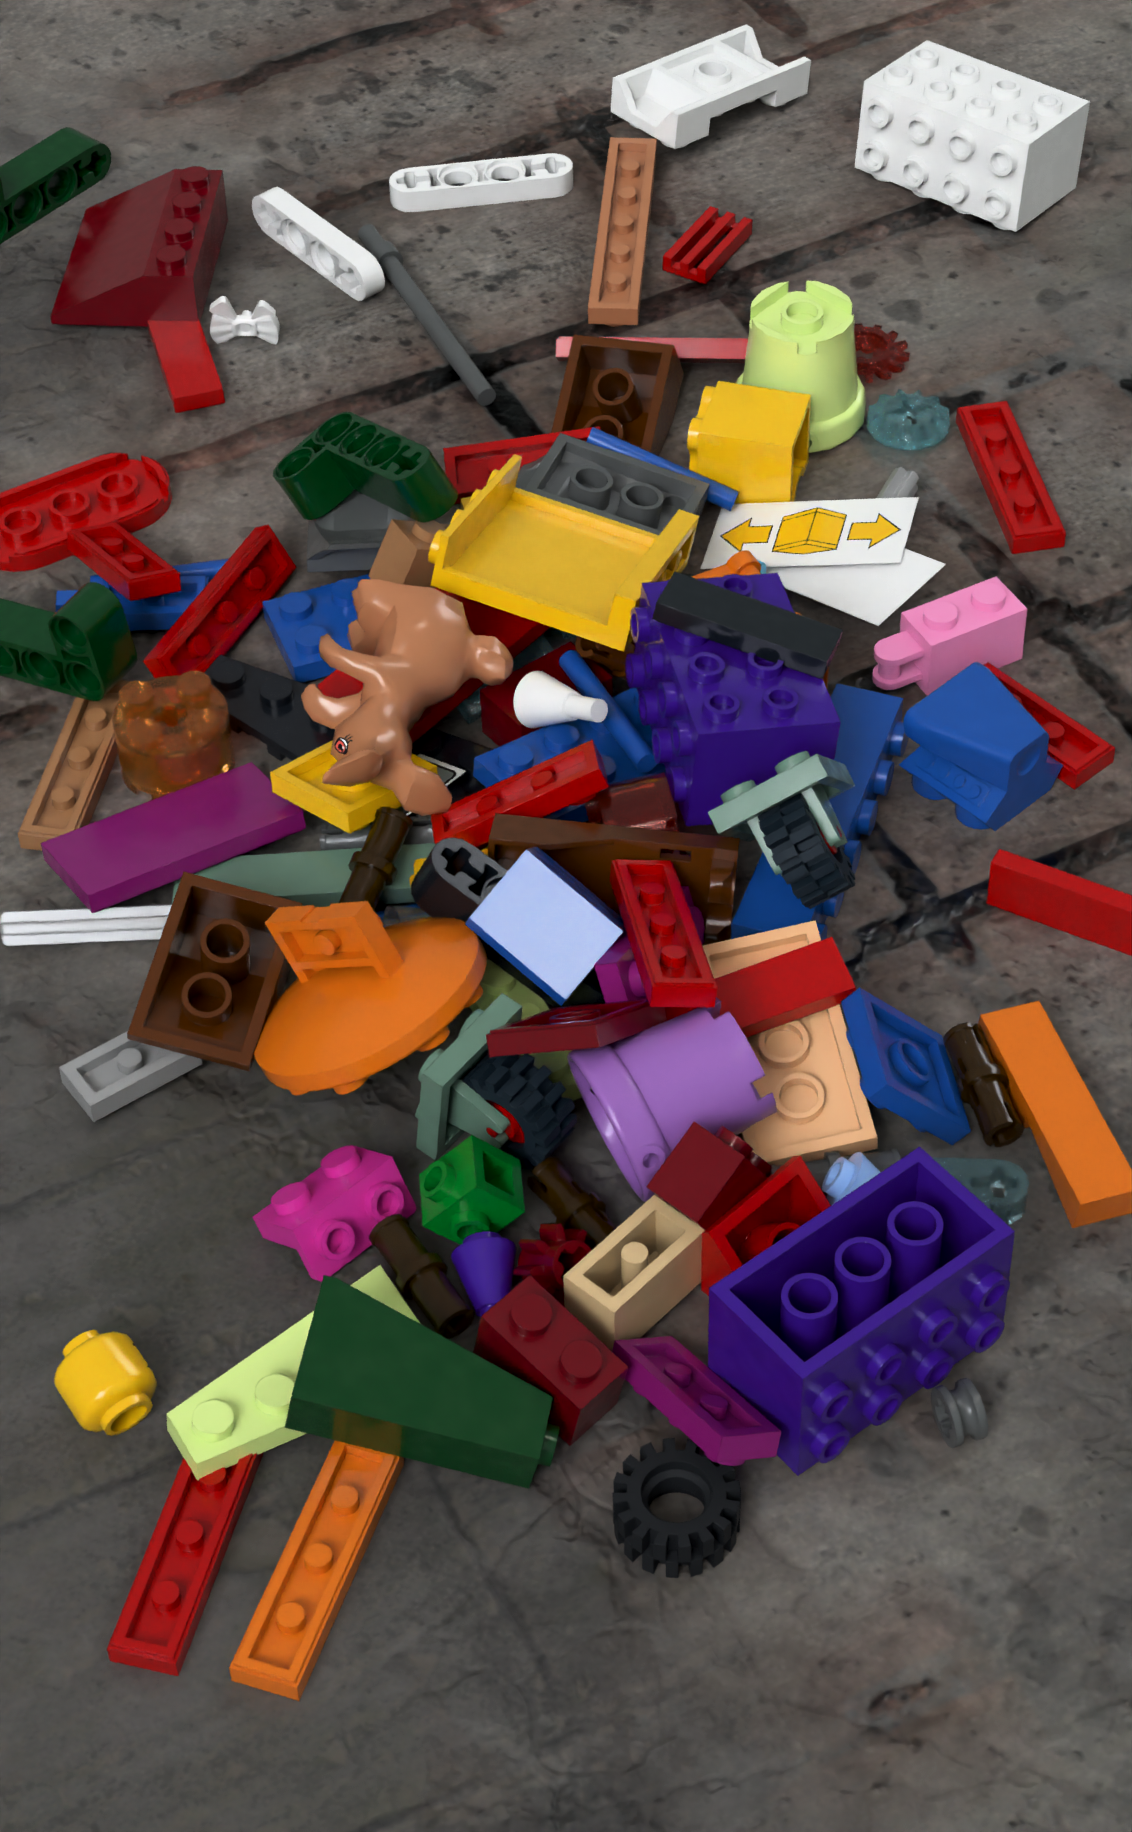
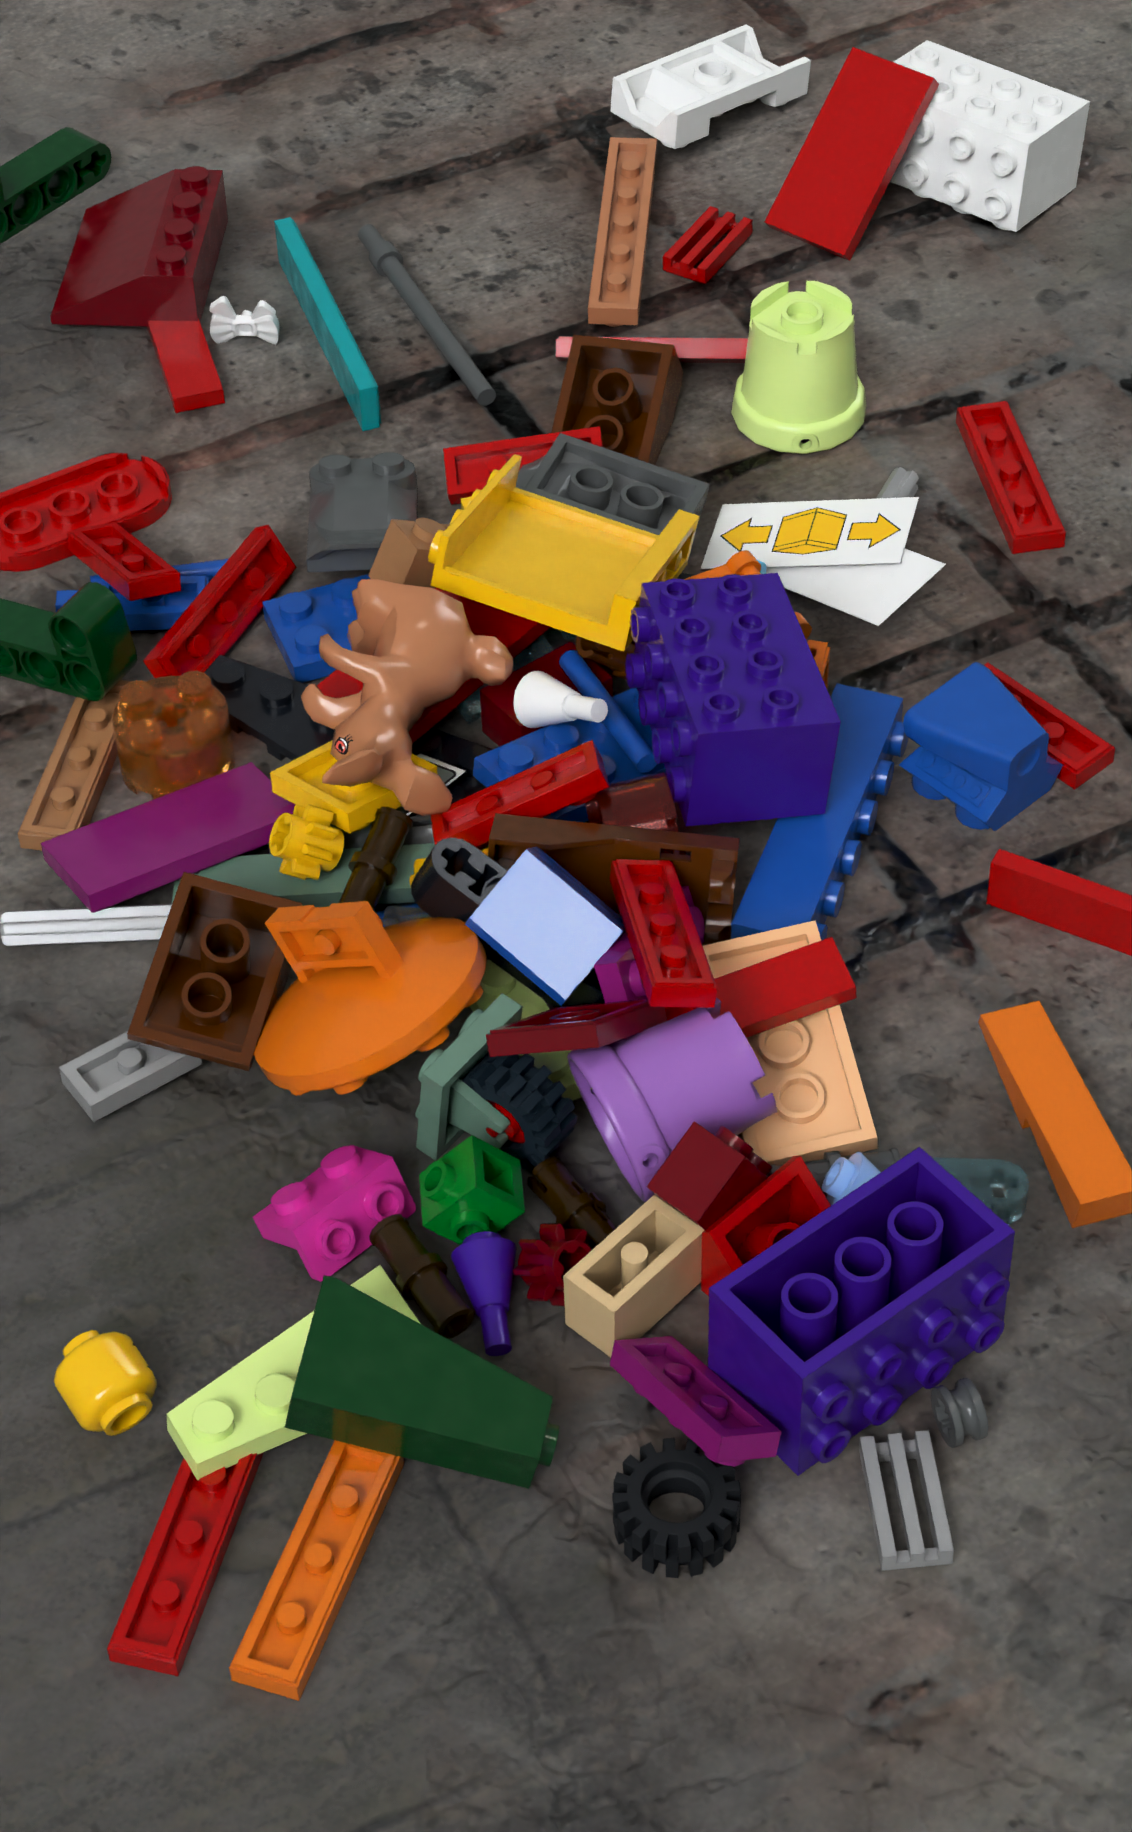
white beam [252,187,385,301] -> none
dark green beam [273,412,458,523] -> none
white beam [389,153,573,212] -> none
dark red brick [473,1275,629,1446] -> none
blue bar [586,427,739,511] -> none
black tile [653,572,843,679] -> none
yellow piece [687,381,811,504] -> none
plate [708,751,856,909] -> none
blue plate [841,987,971,1145] -> none
clear red gear [854,323,910,383] -> none
clear light blue gear [867,389,950,450] -> none
bright pink brick [872,576,1027,696] -> none
dark brown pin [943,1022,1024,1147] -> none
none -> yellow gear [269,804,344,880]
none -> teal tile [274,217,381,431]
none -> red tile [764,47,939,261]
none -> light grey tile [859,1430,954,1571]

